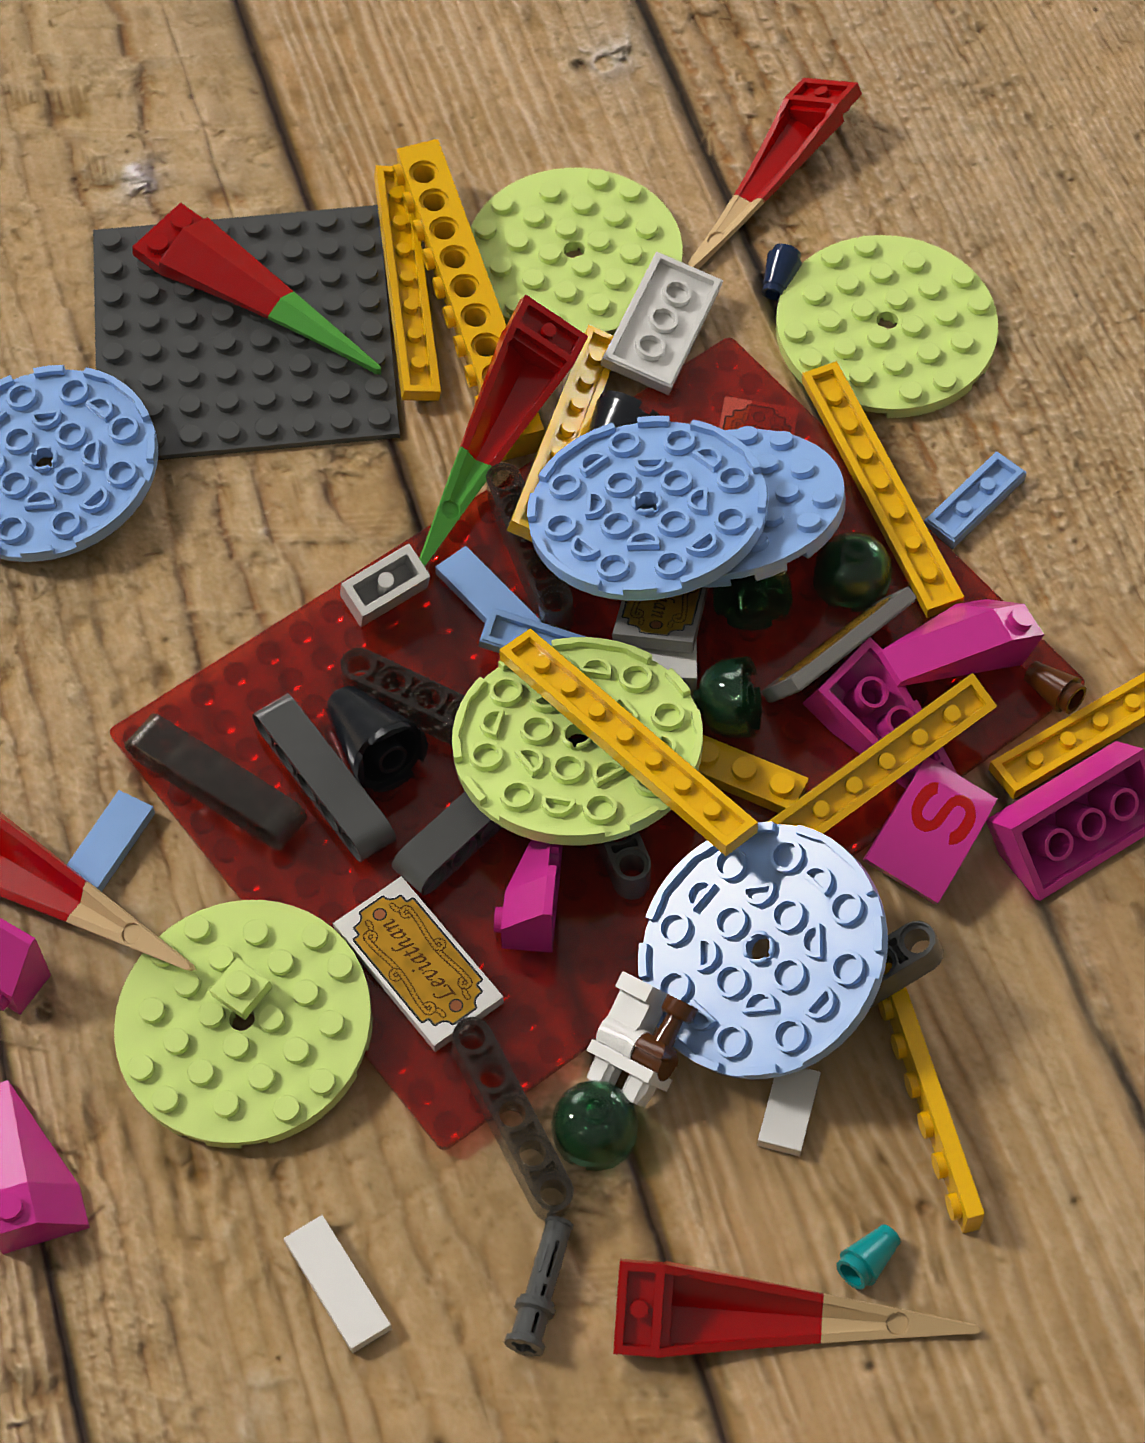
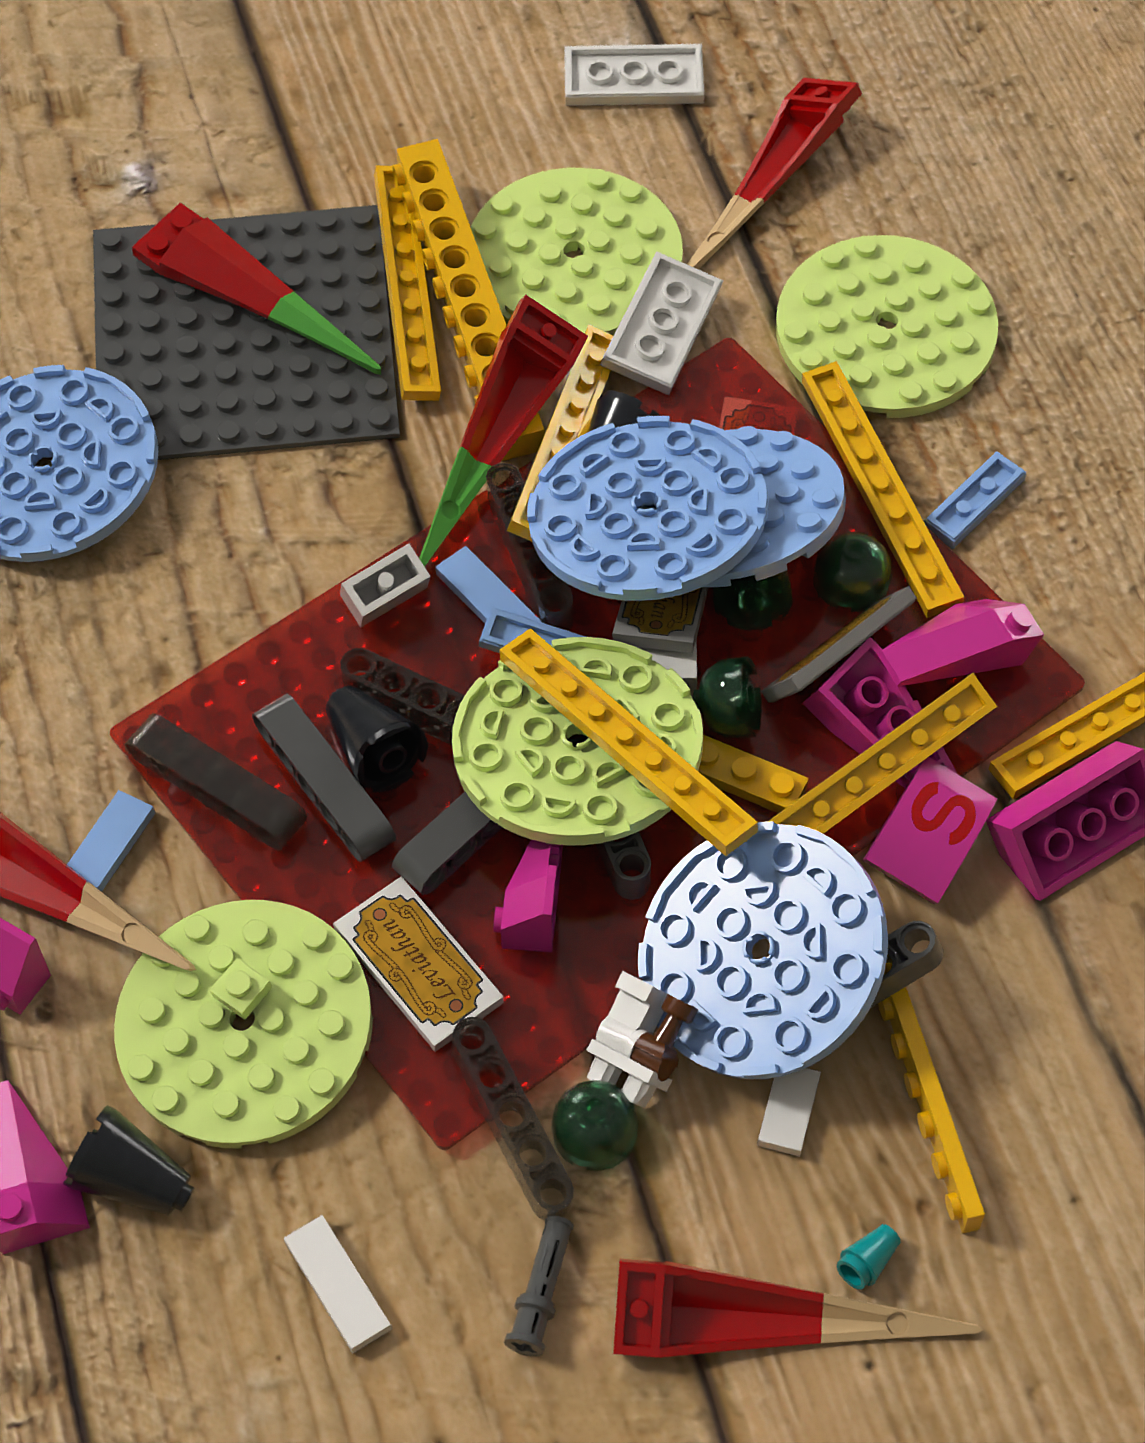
dark blue cone [762,243,802,301] -> none
reddish brown cone [1024,661,1087,714] -> none
none -> black cone [63,1105,194,1215]
none -> white tile [564,44,704,106]

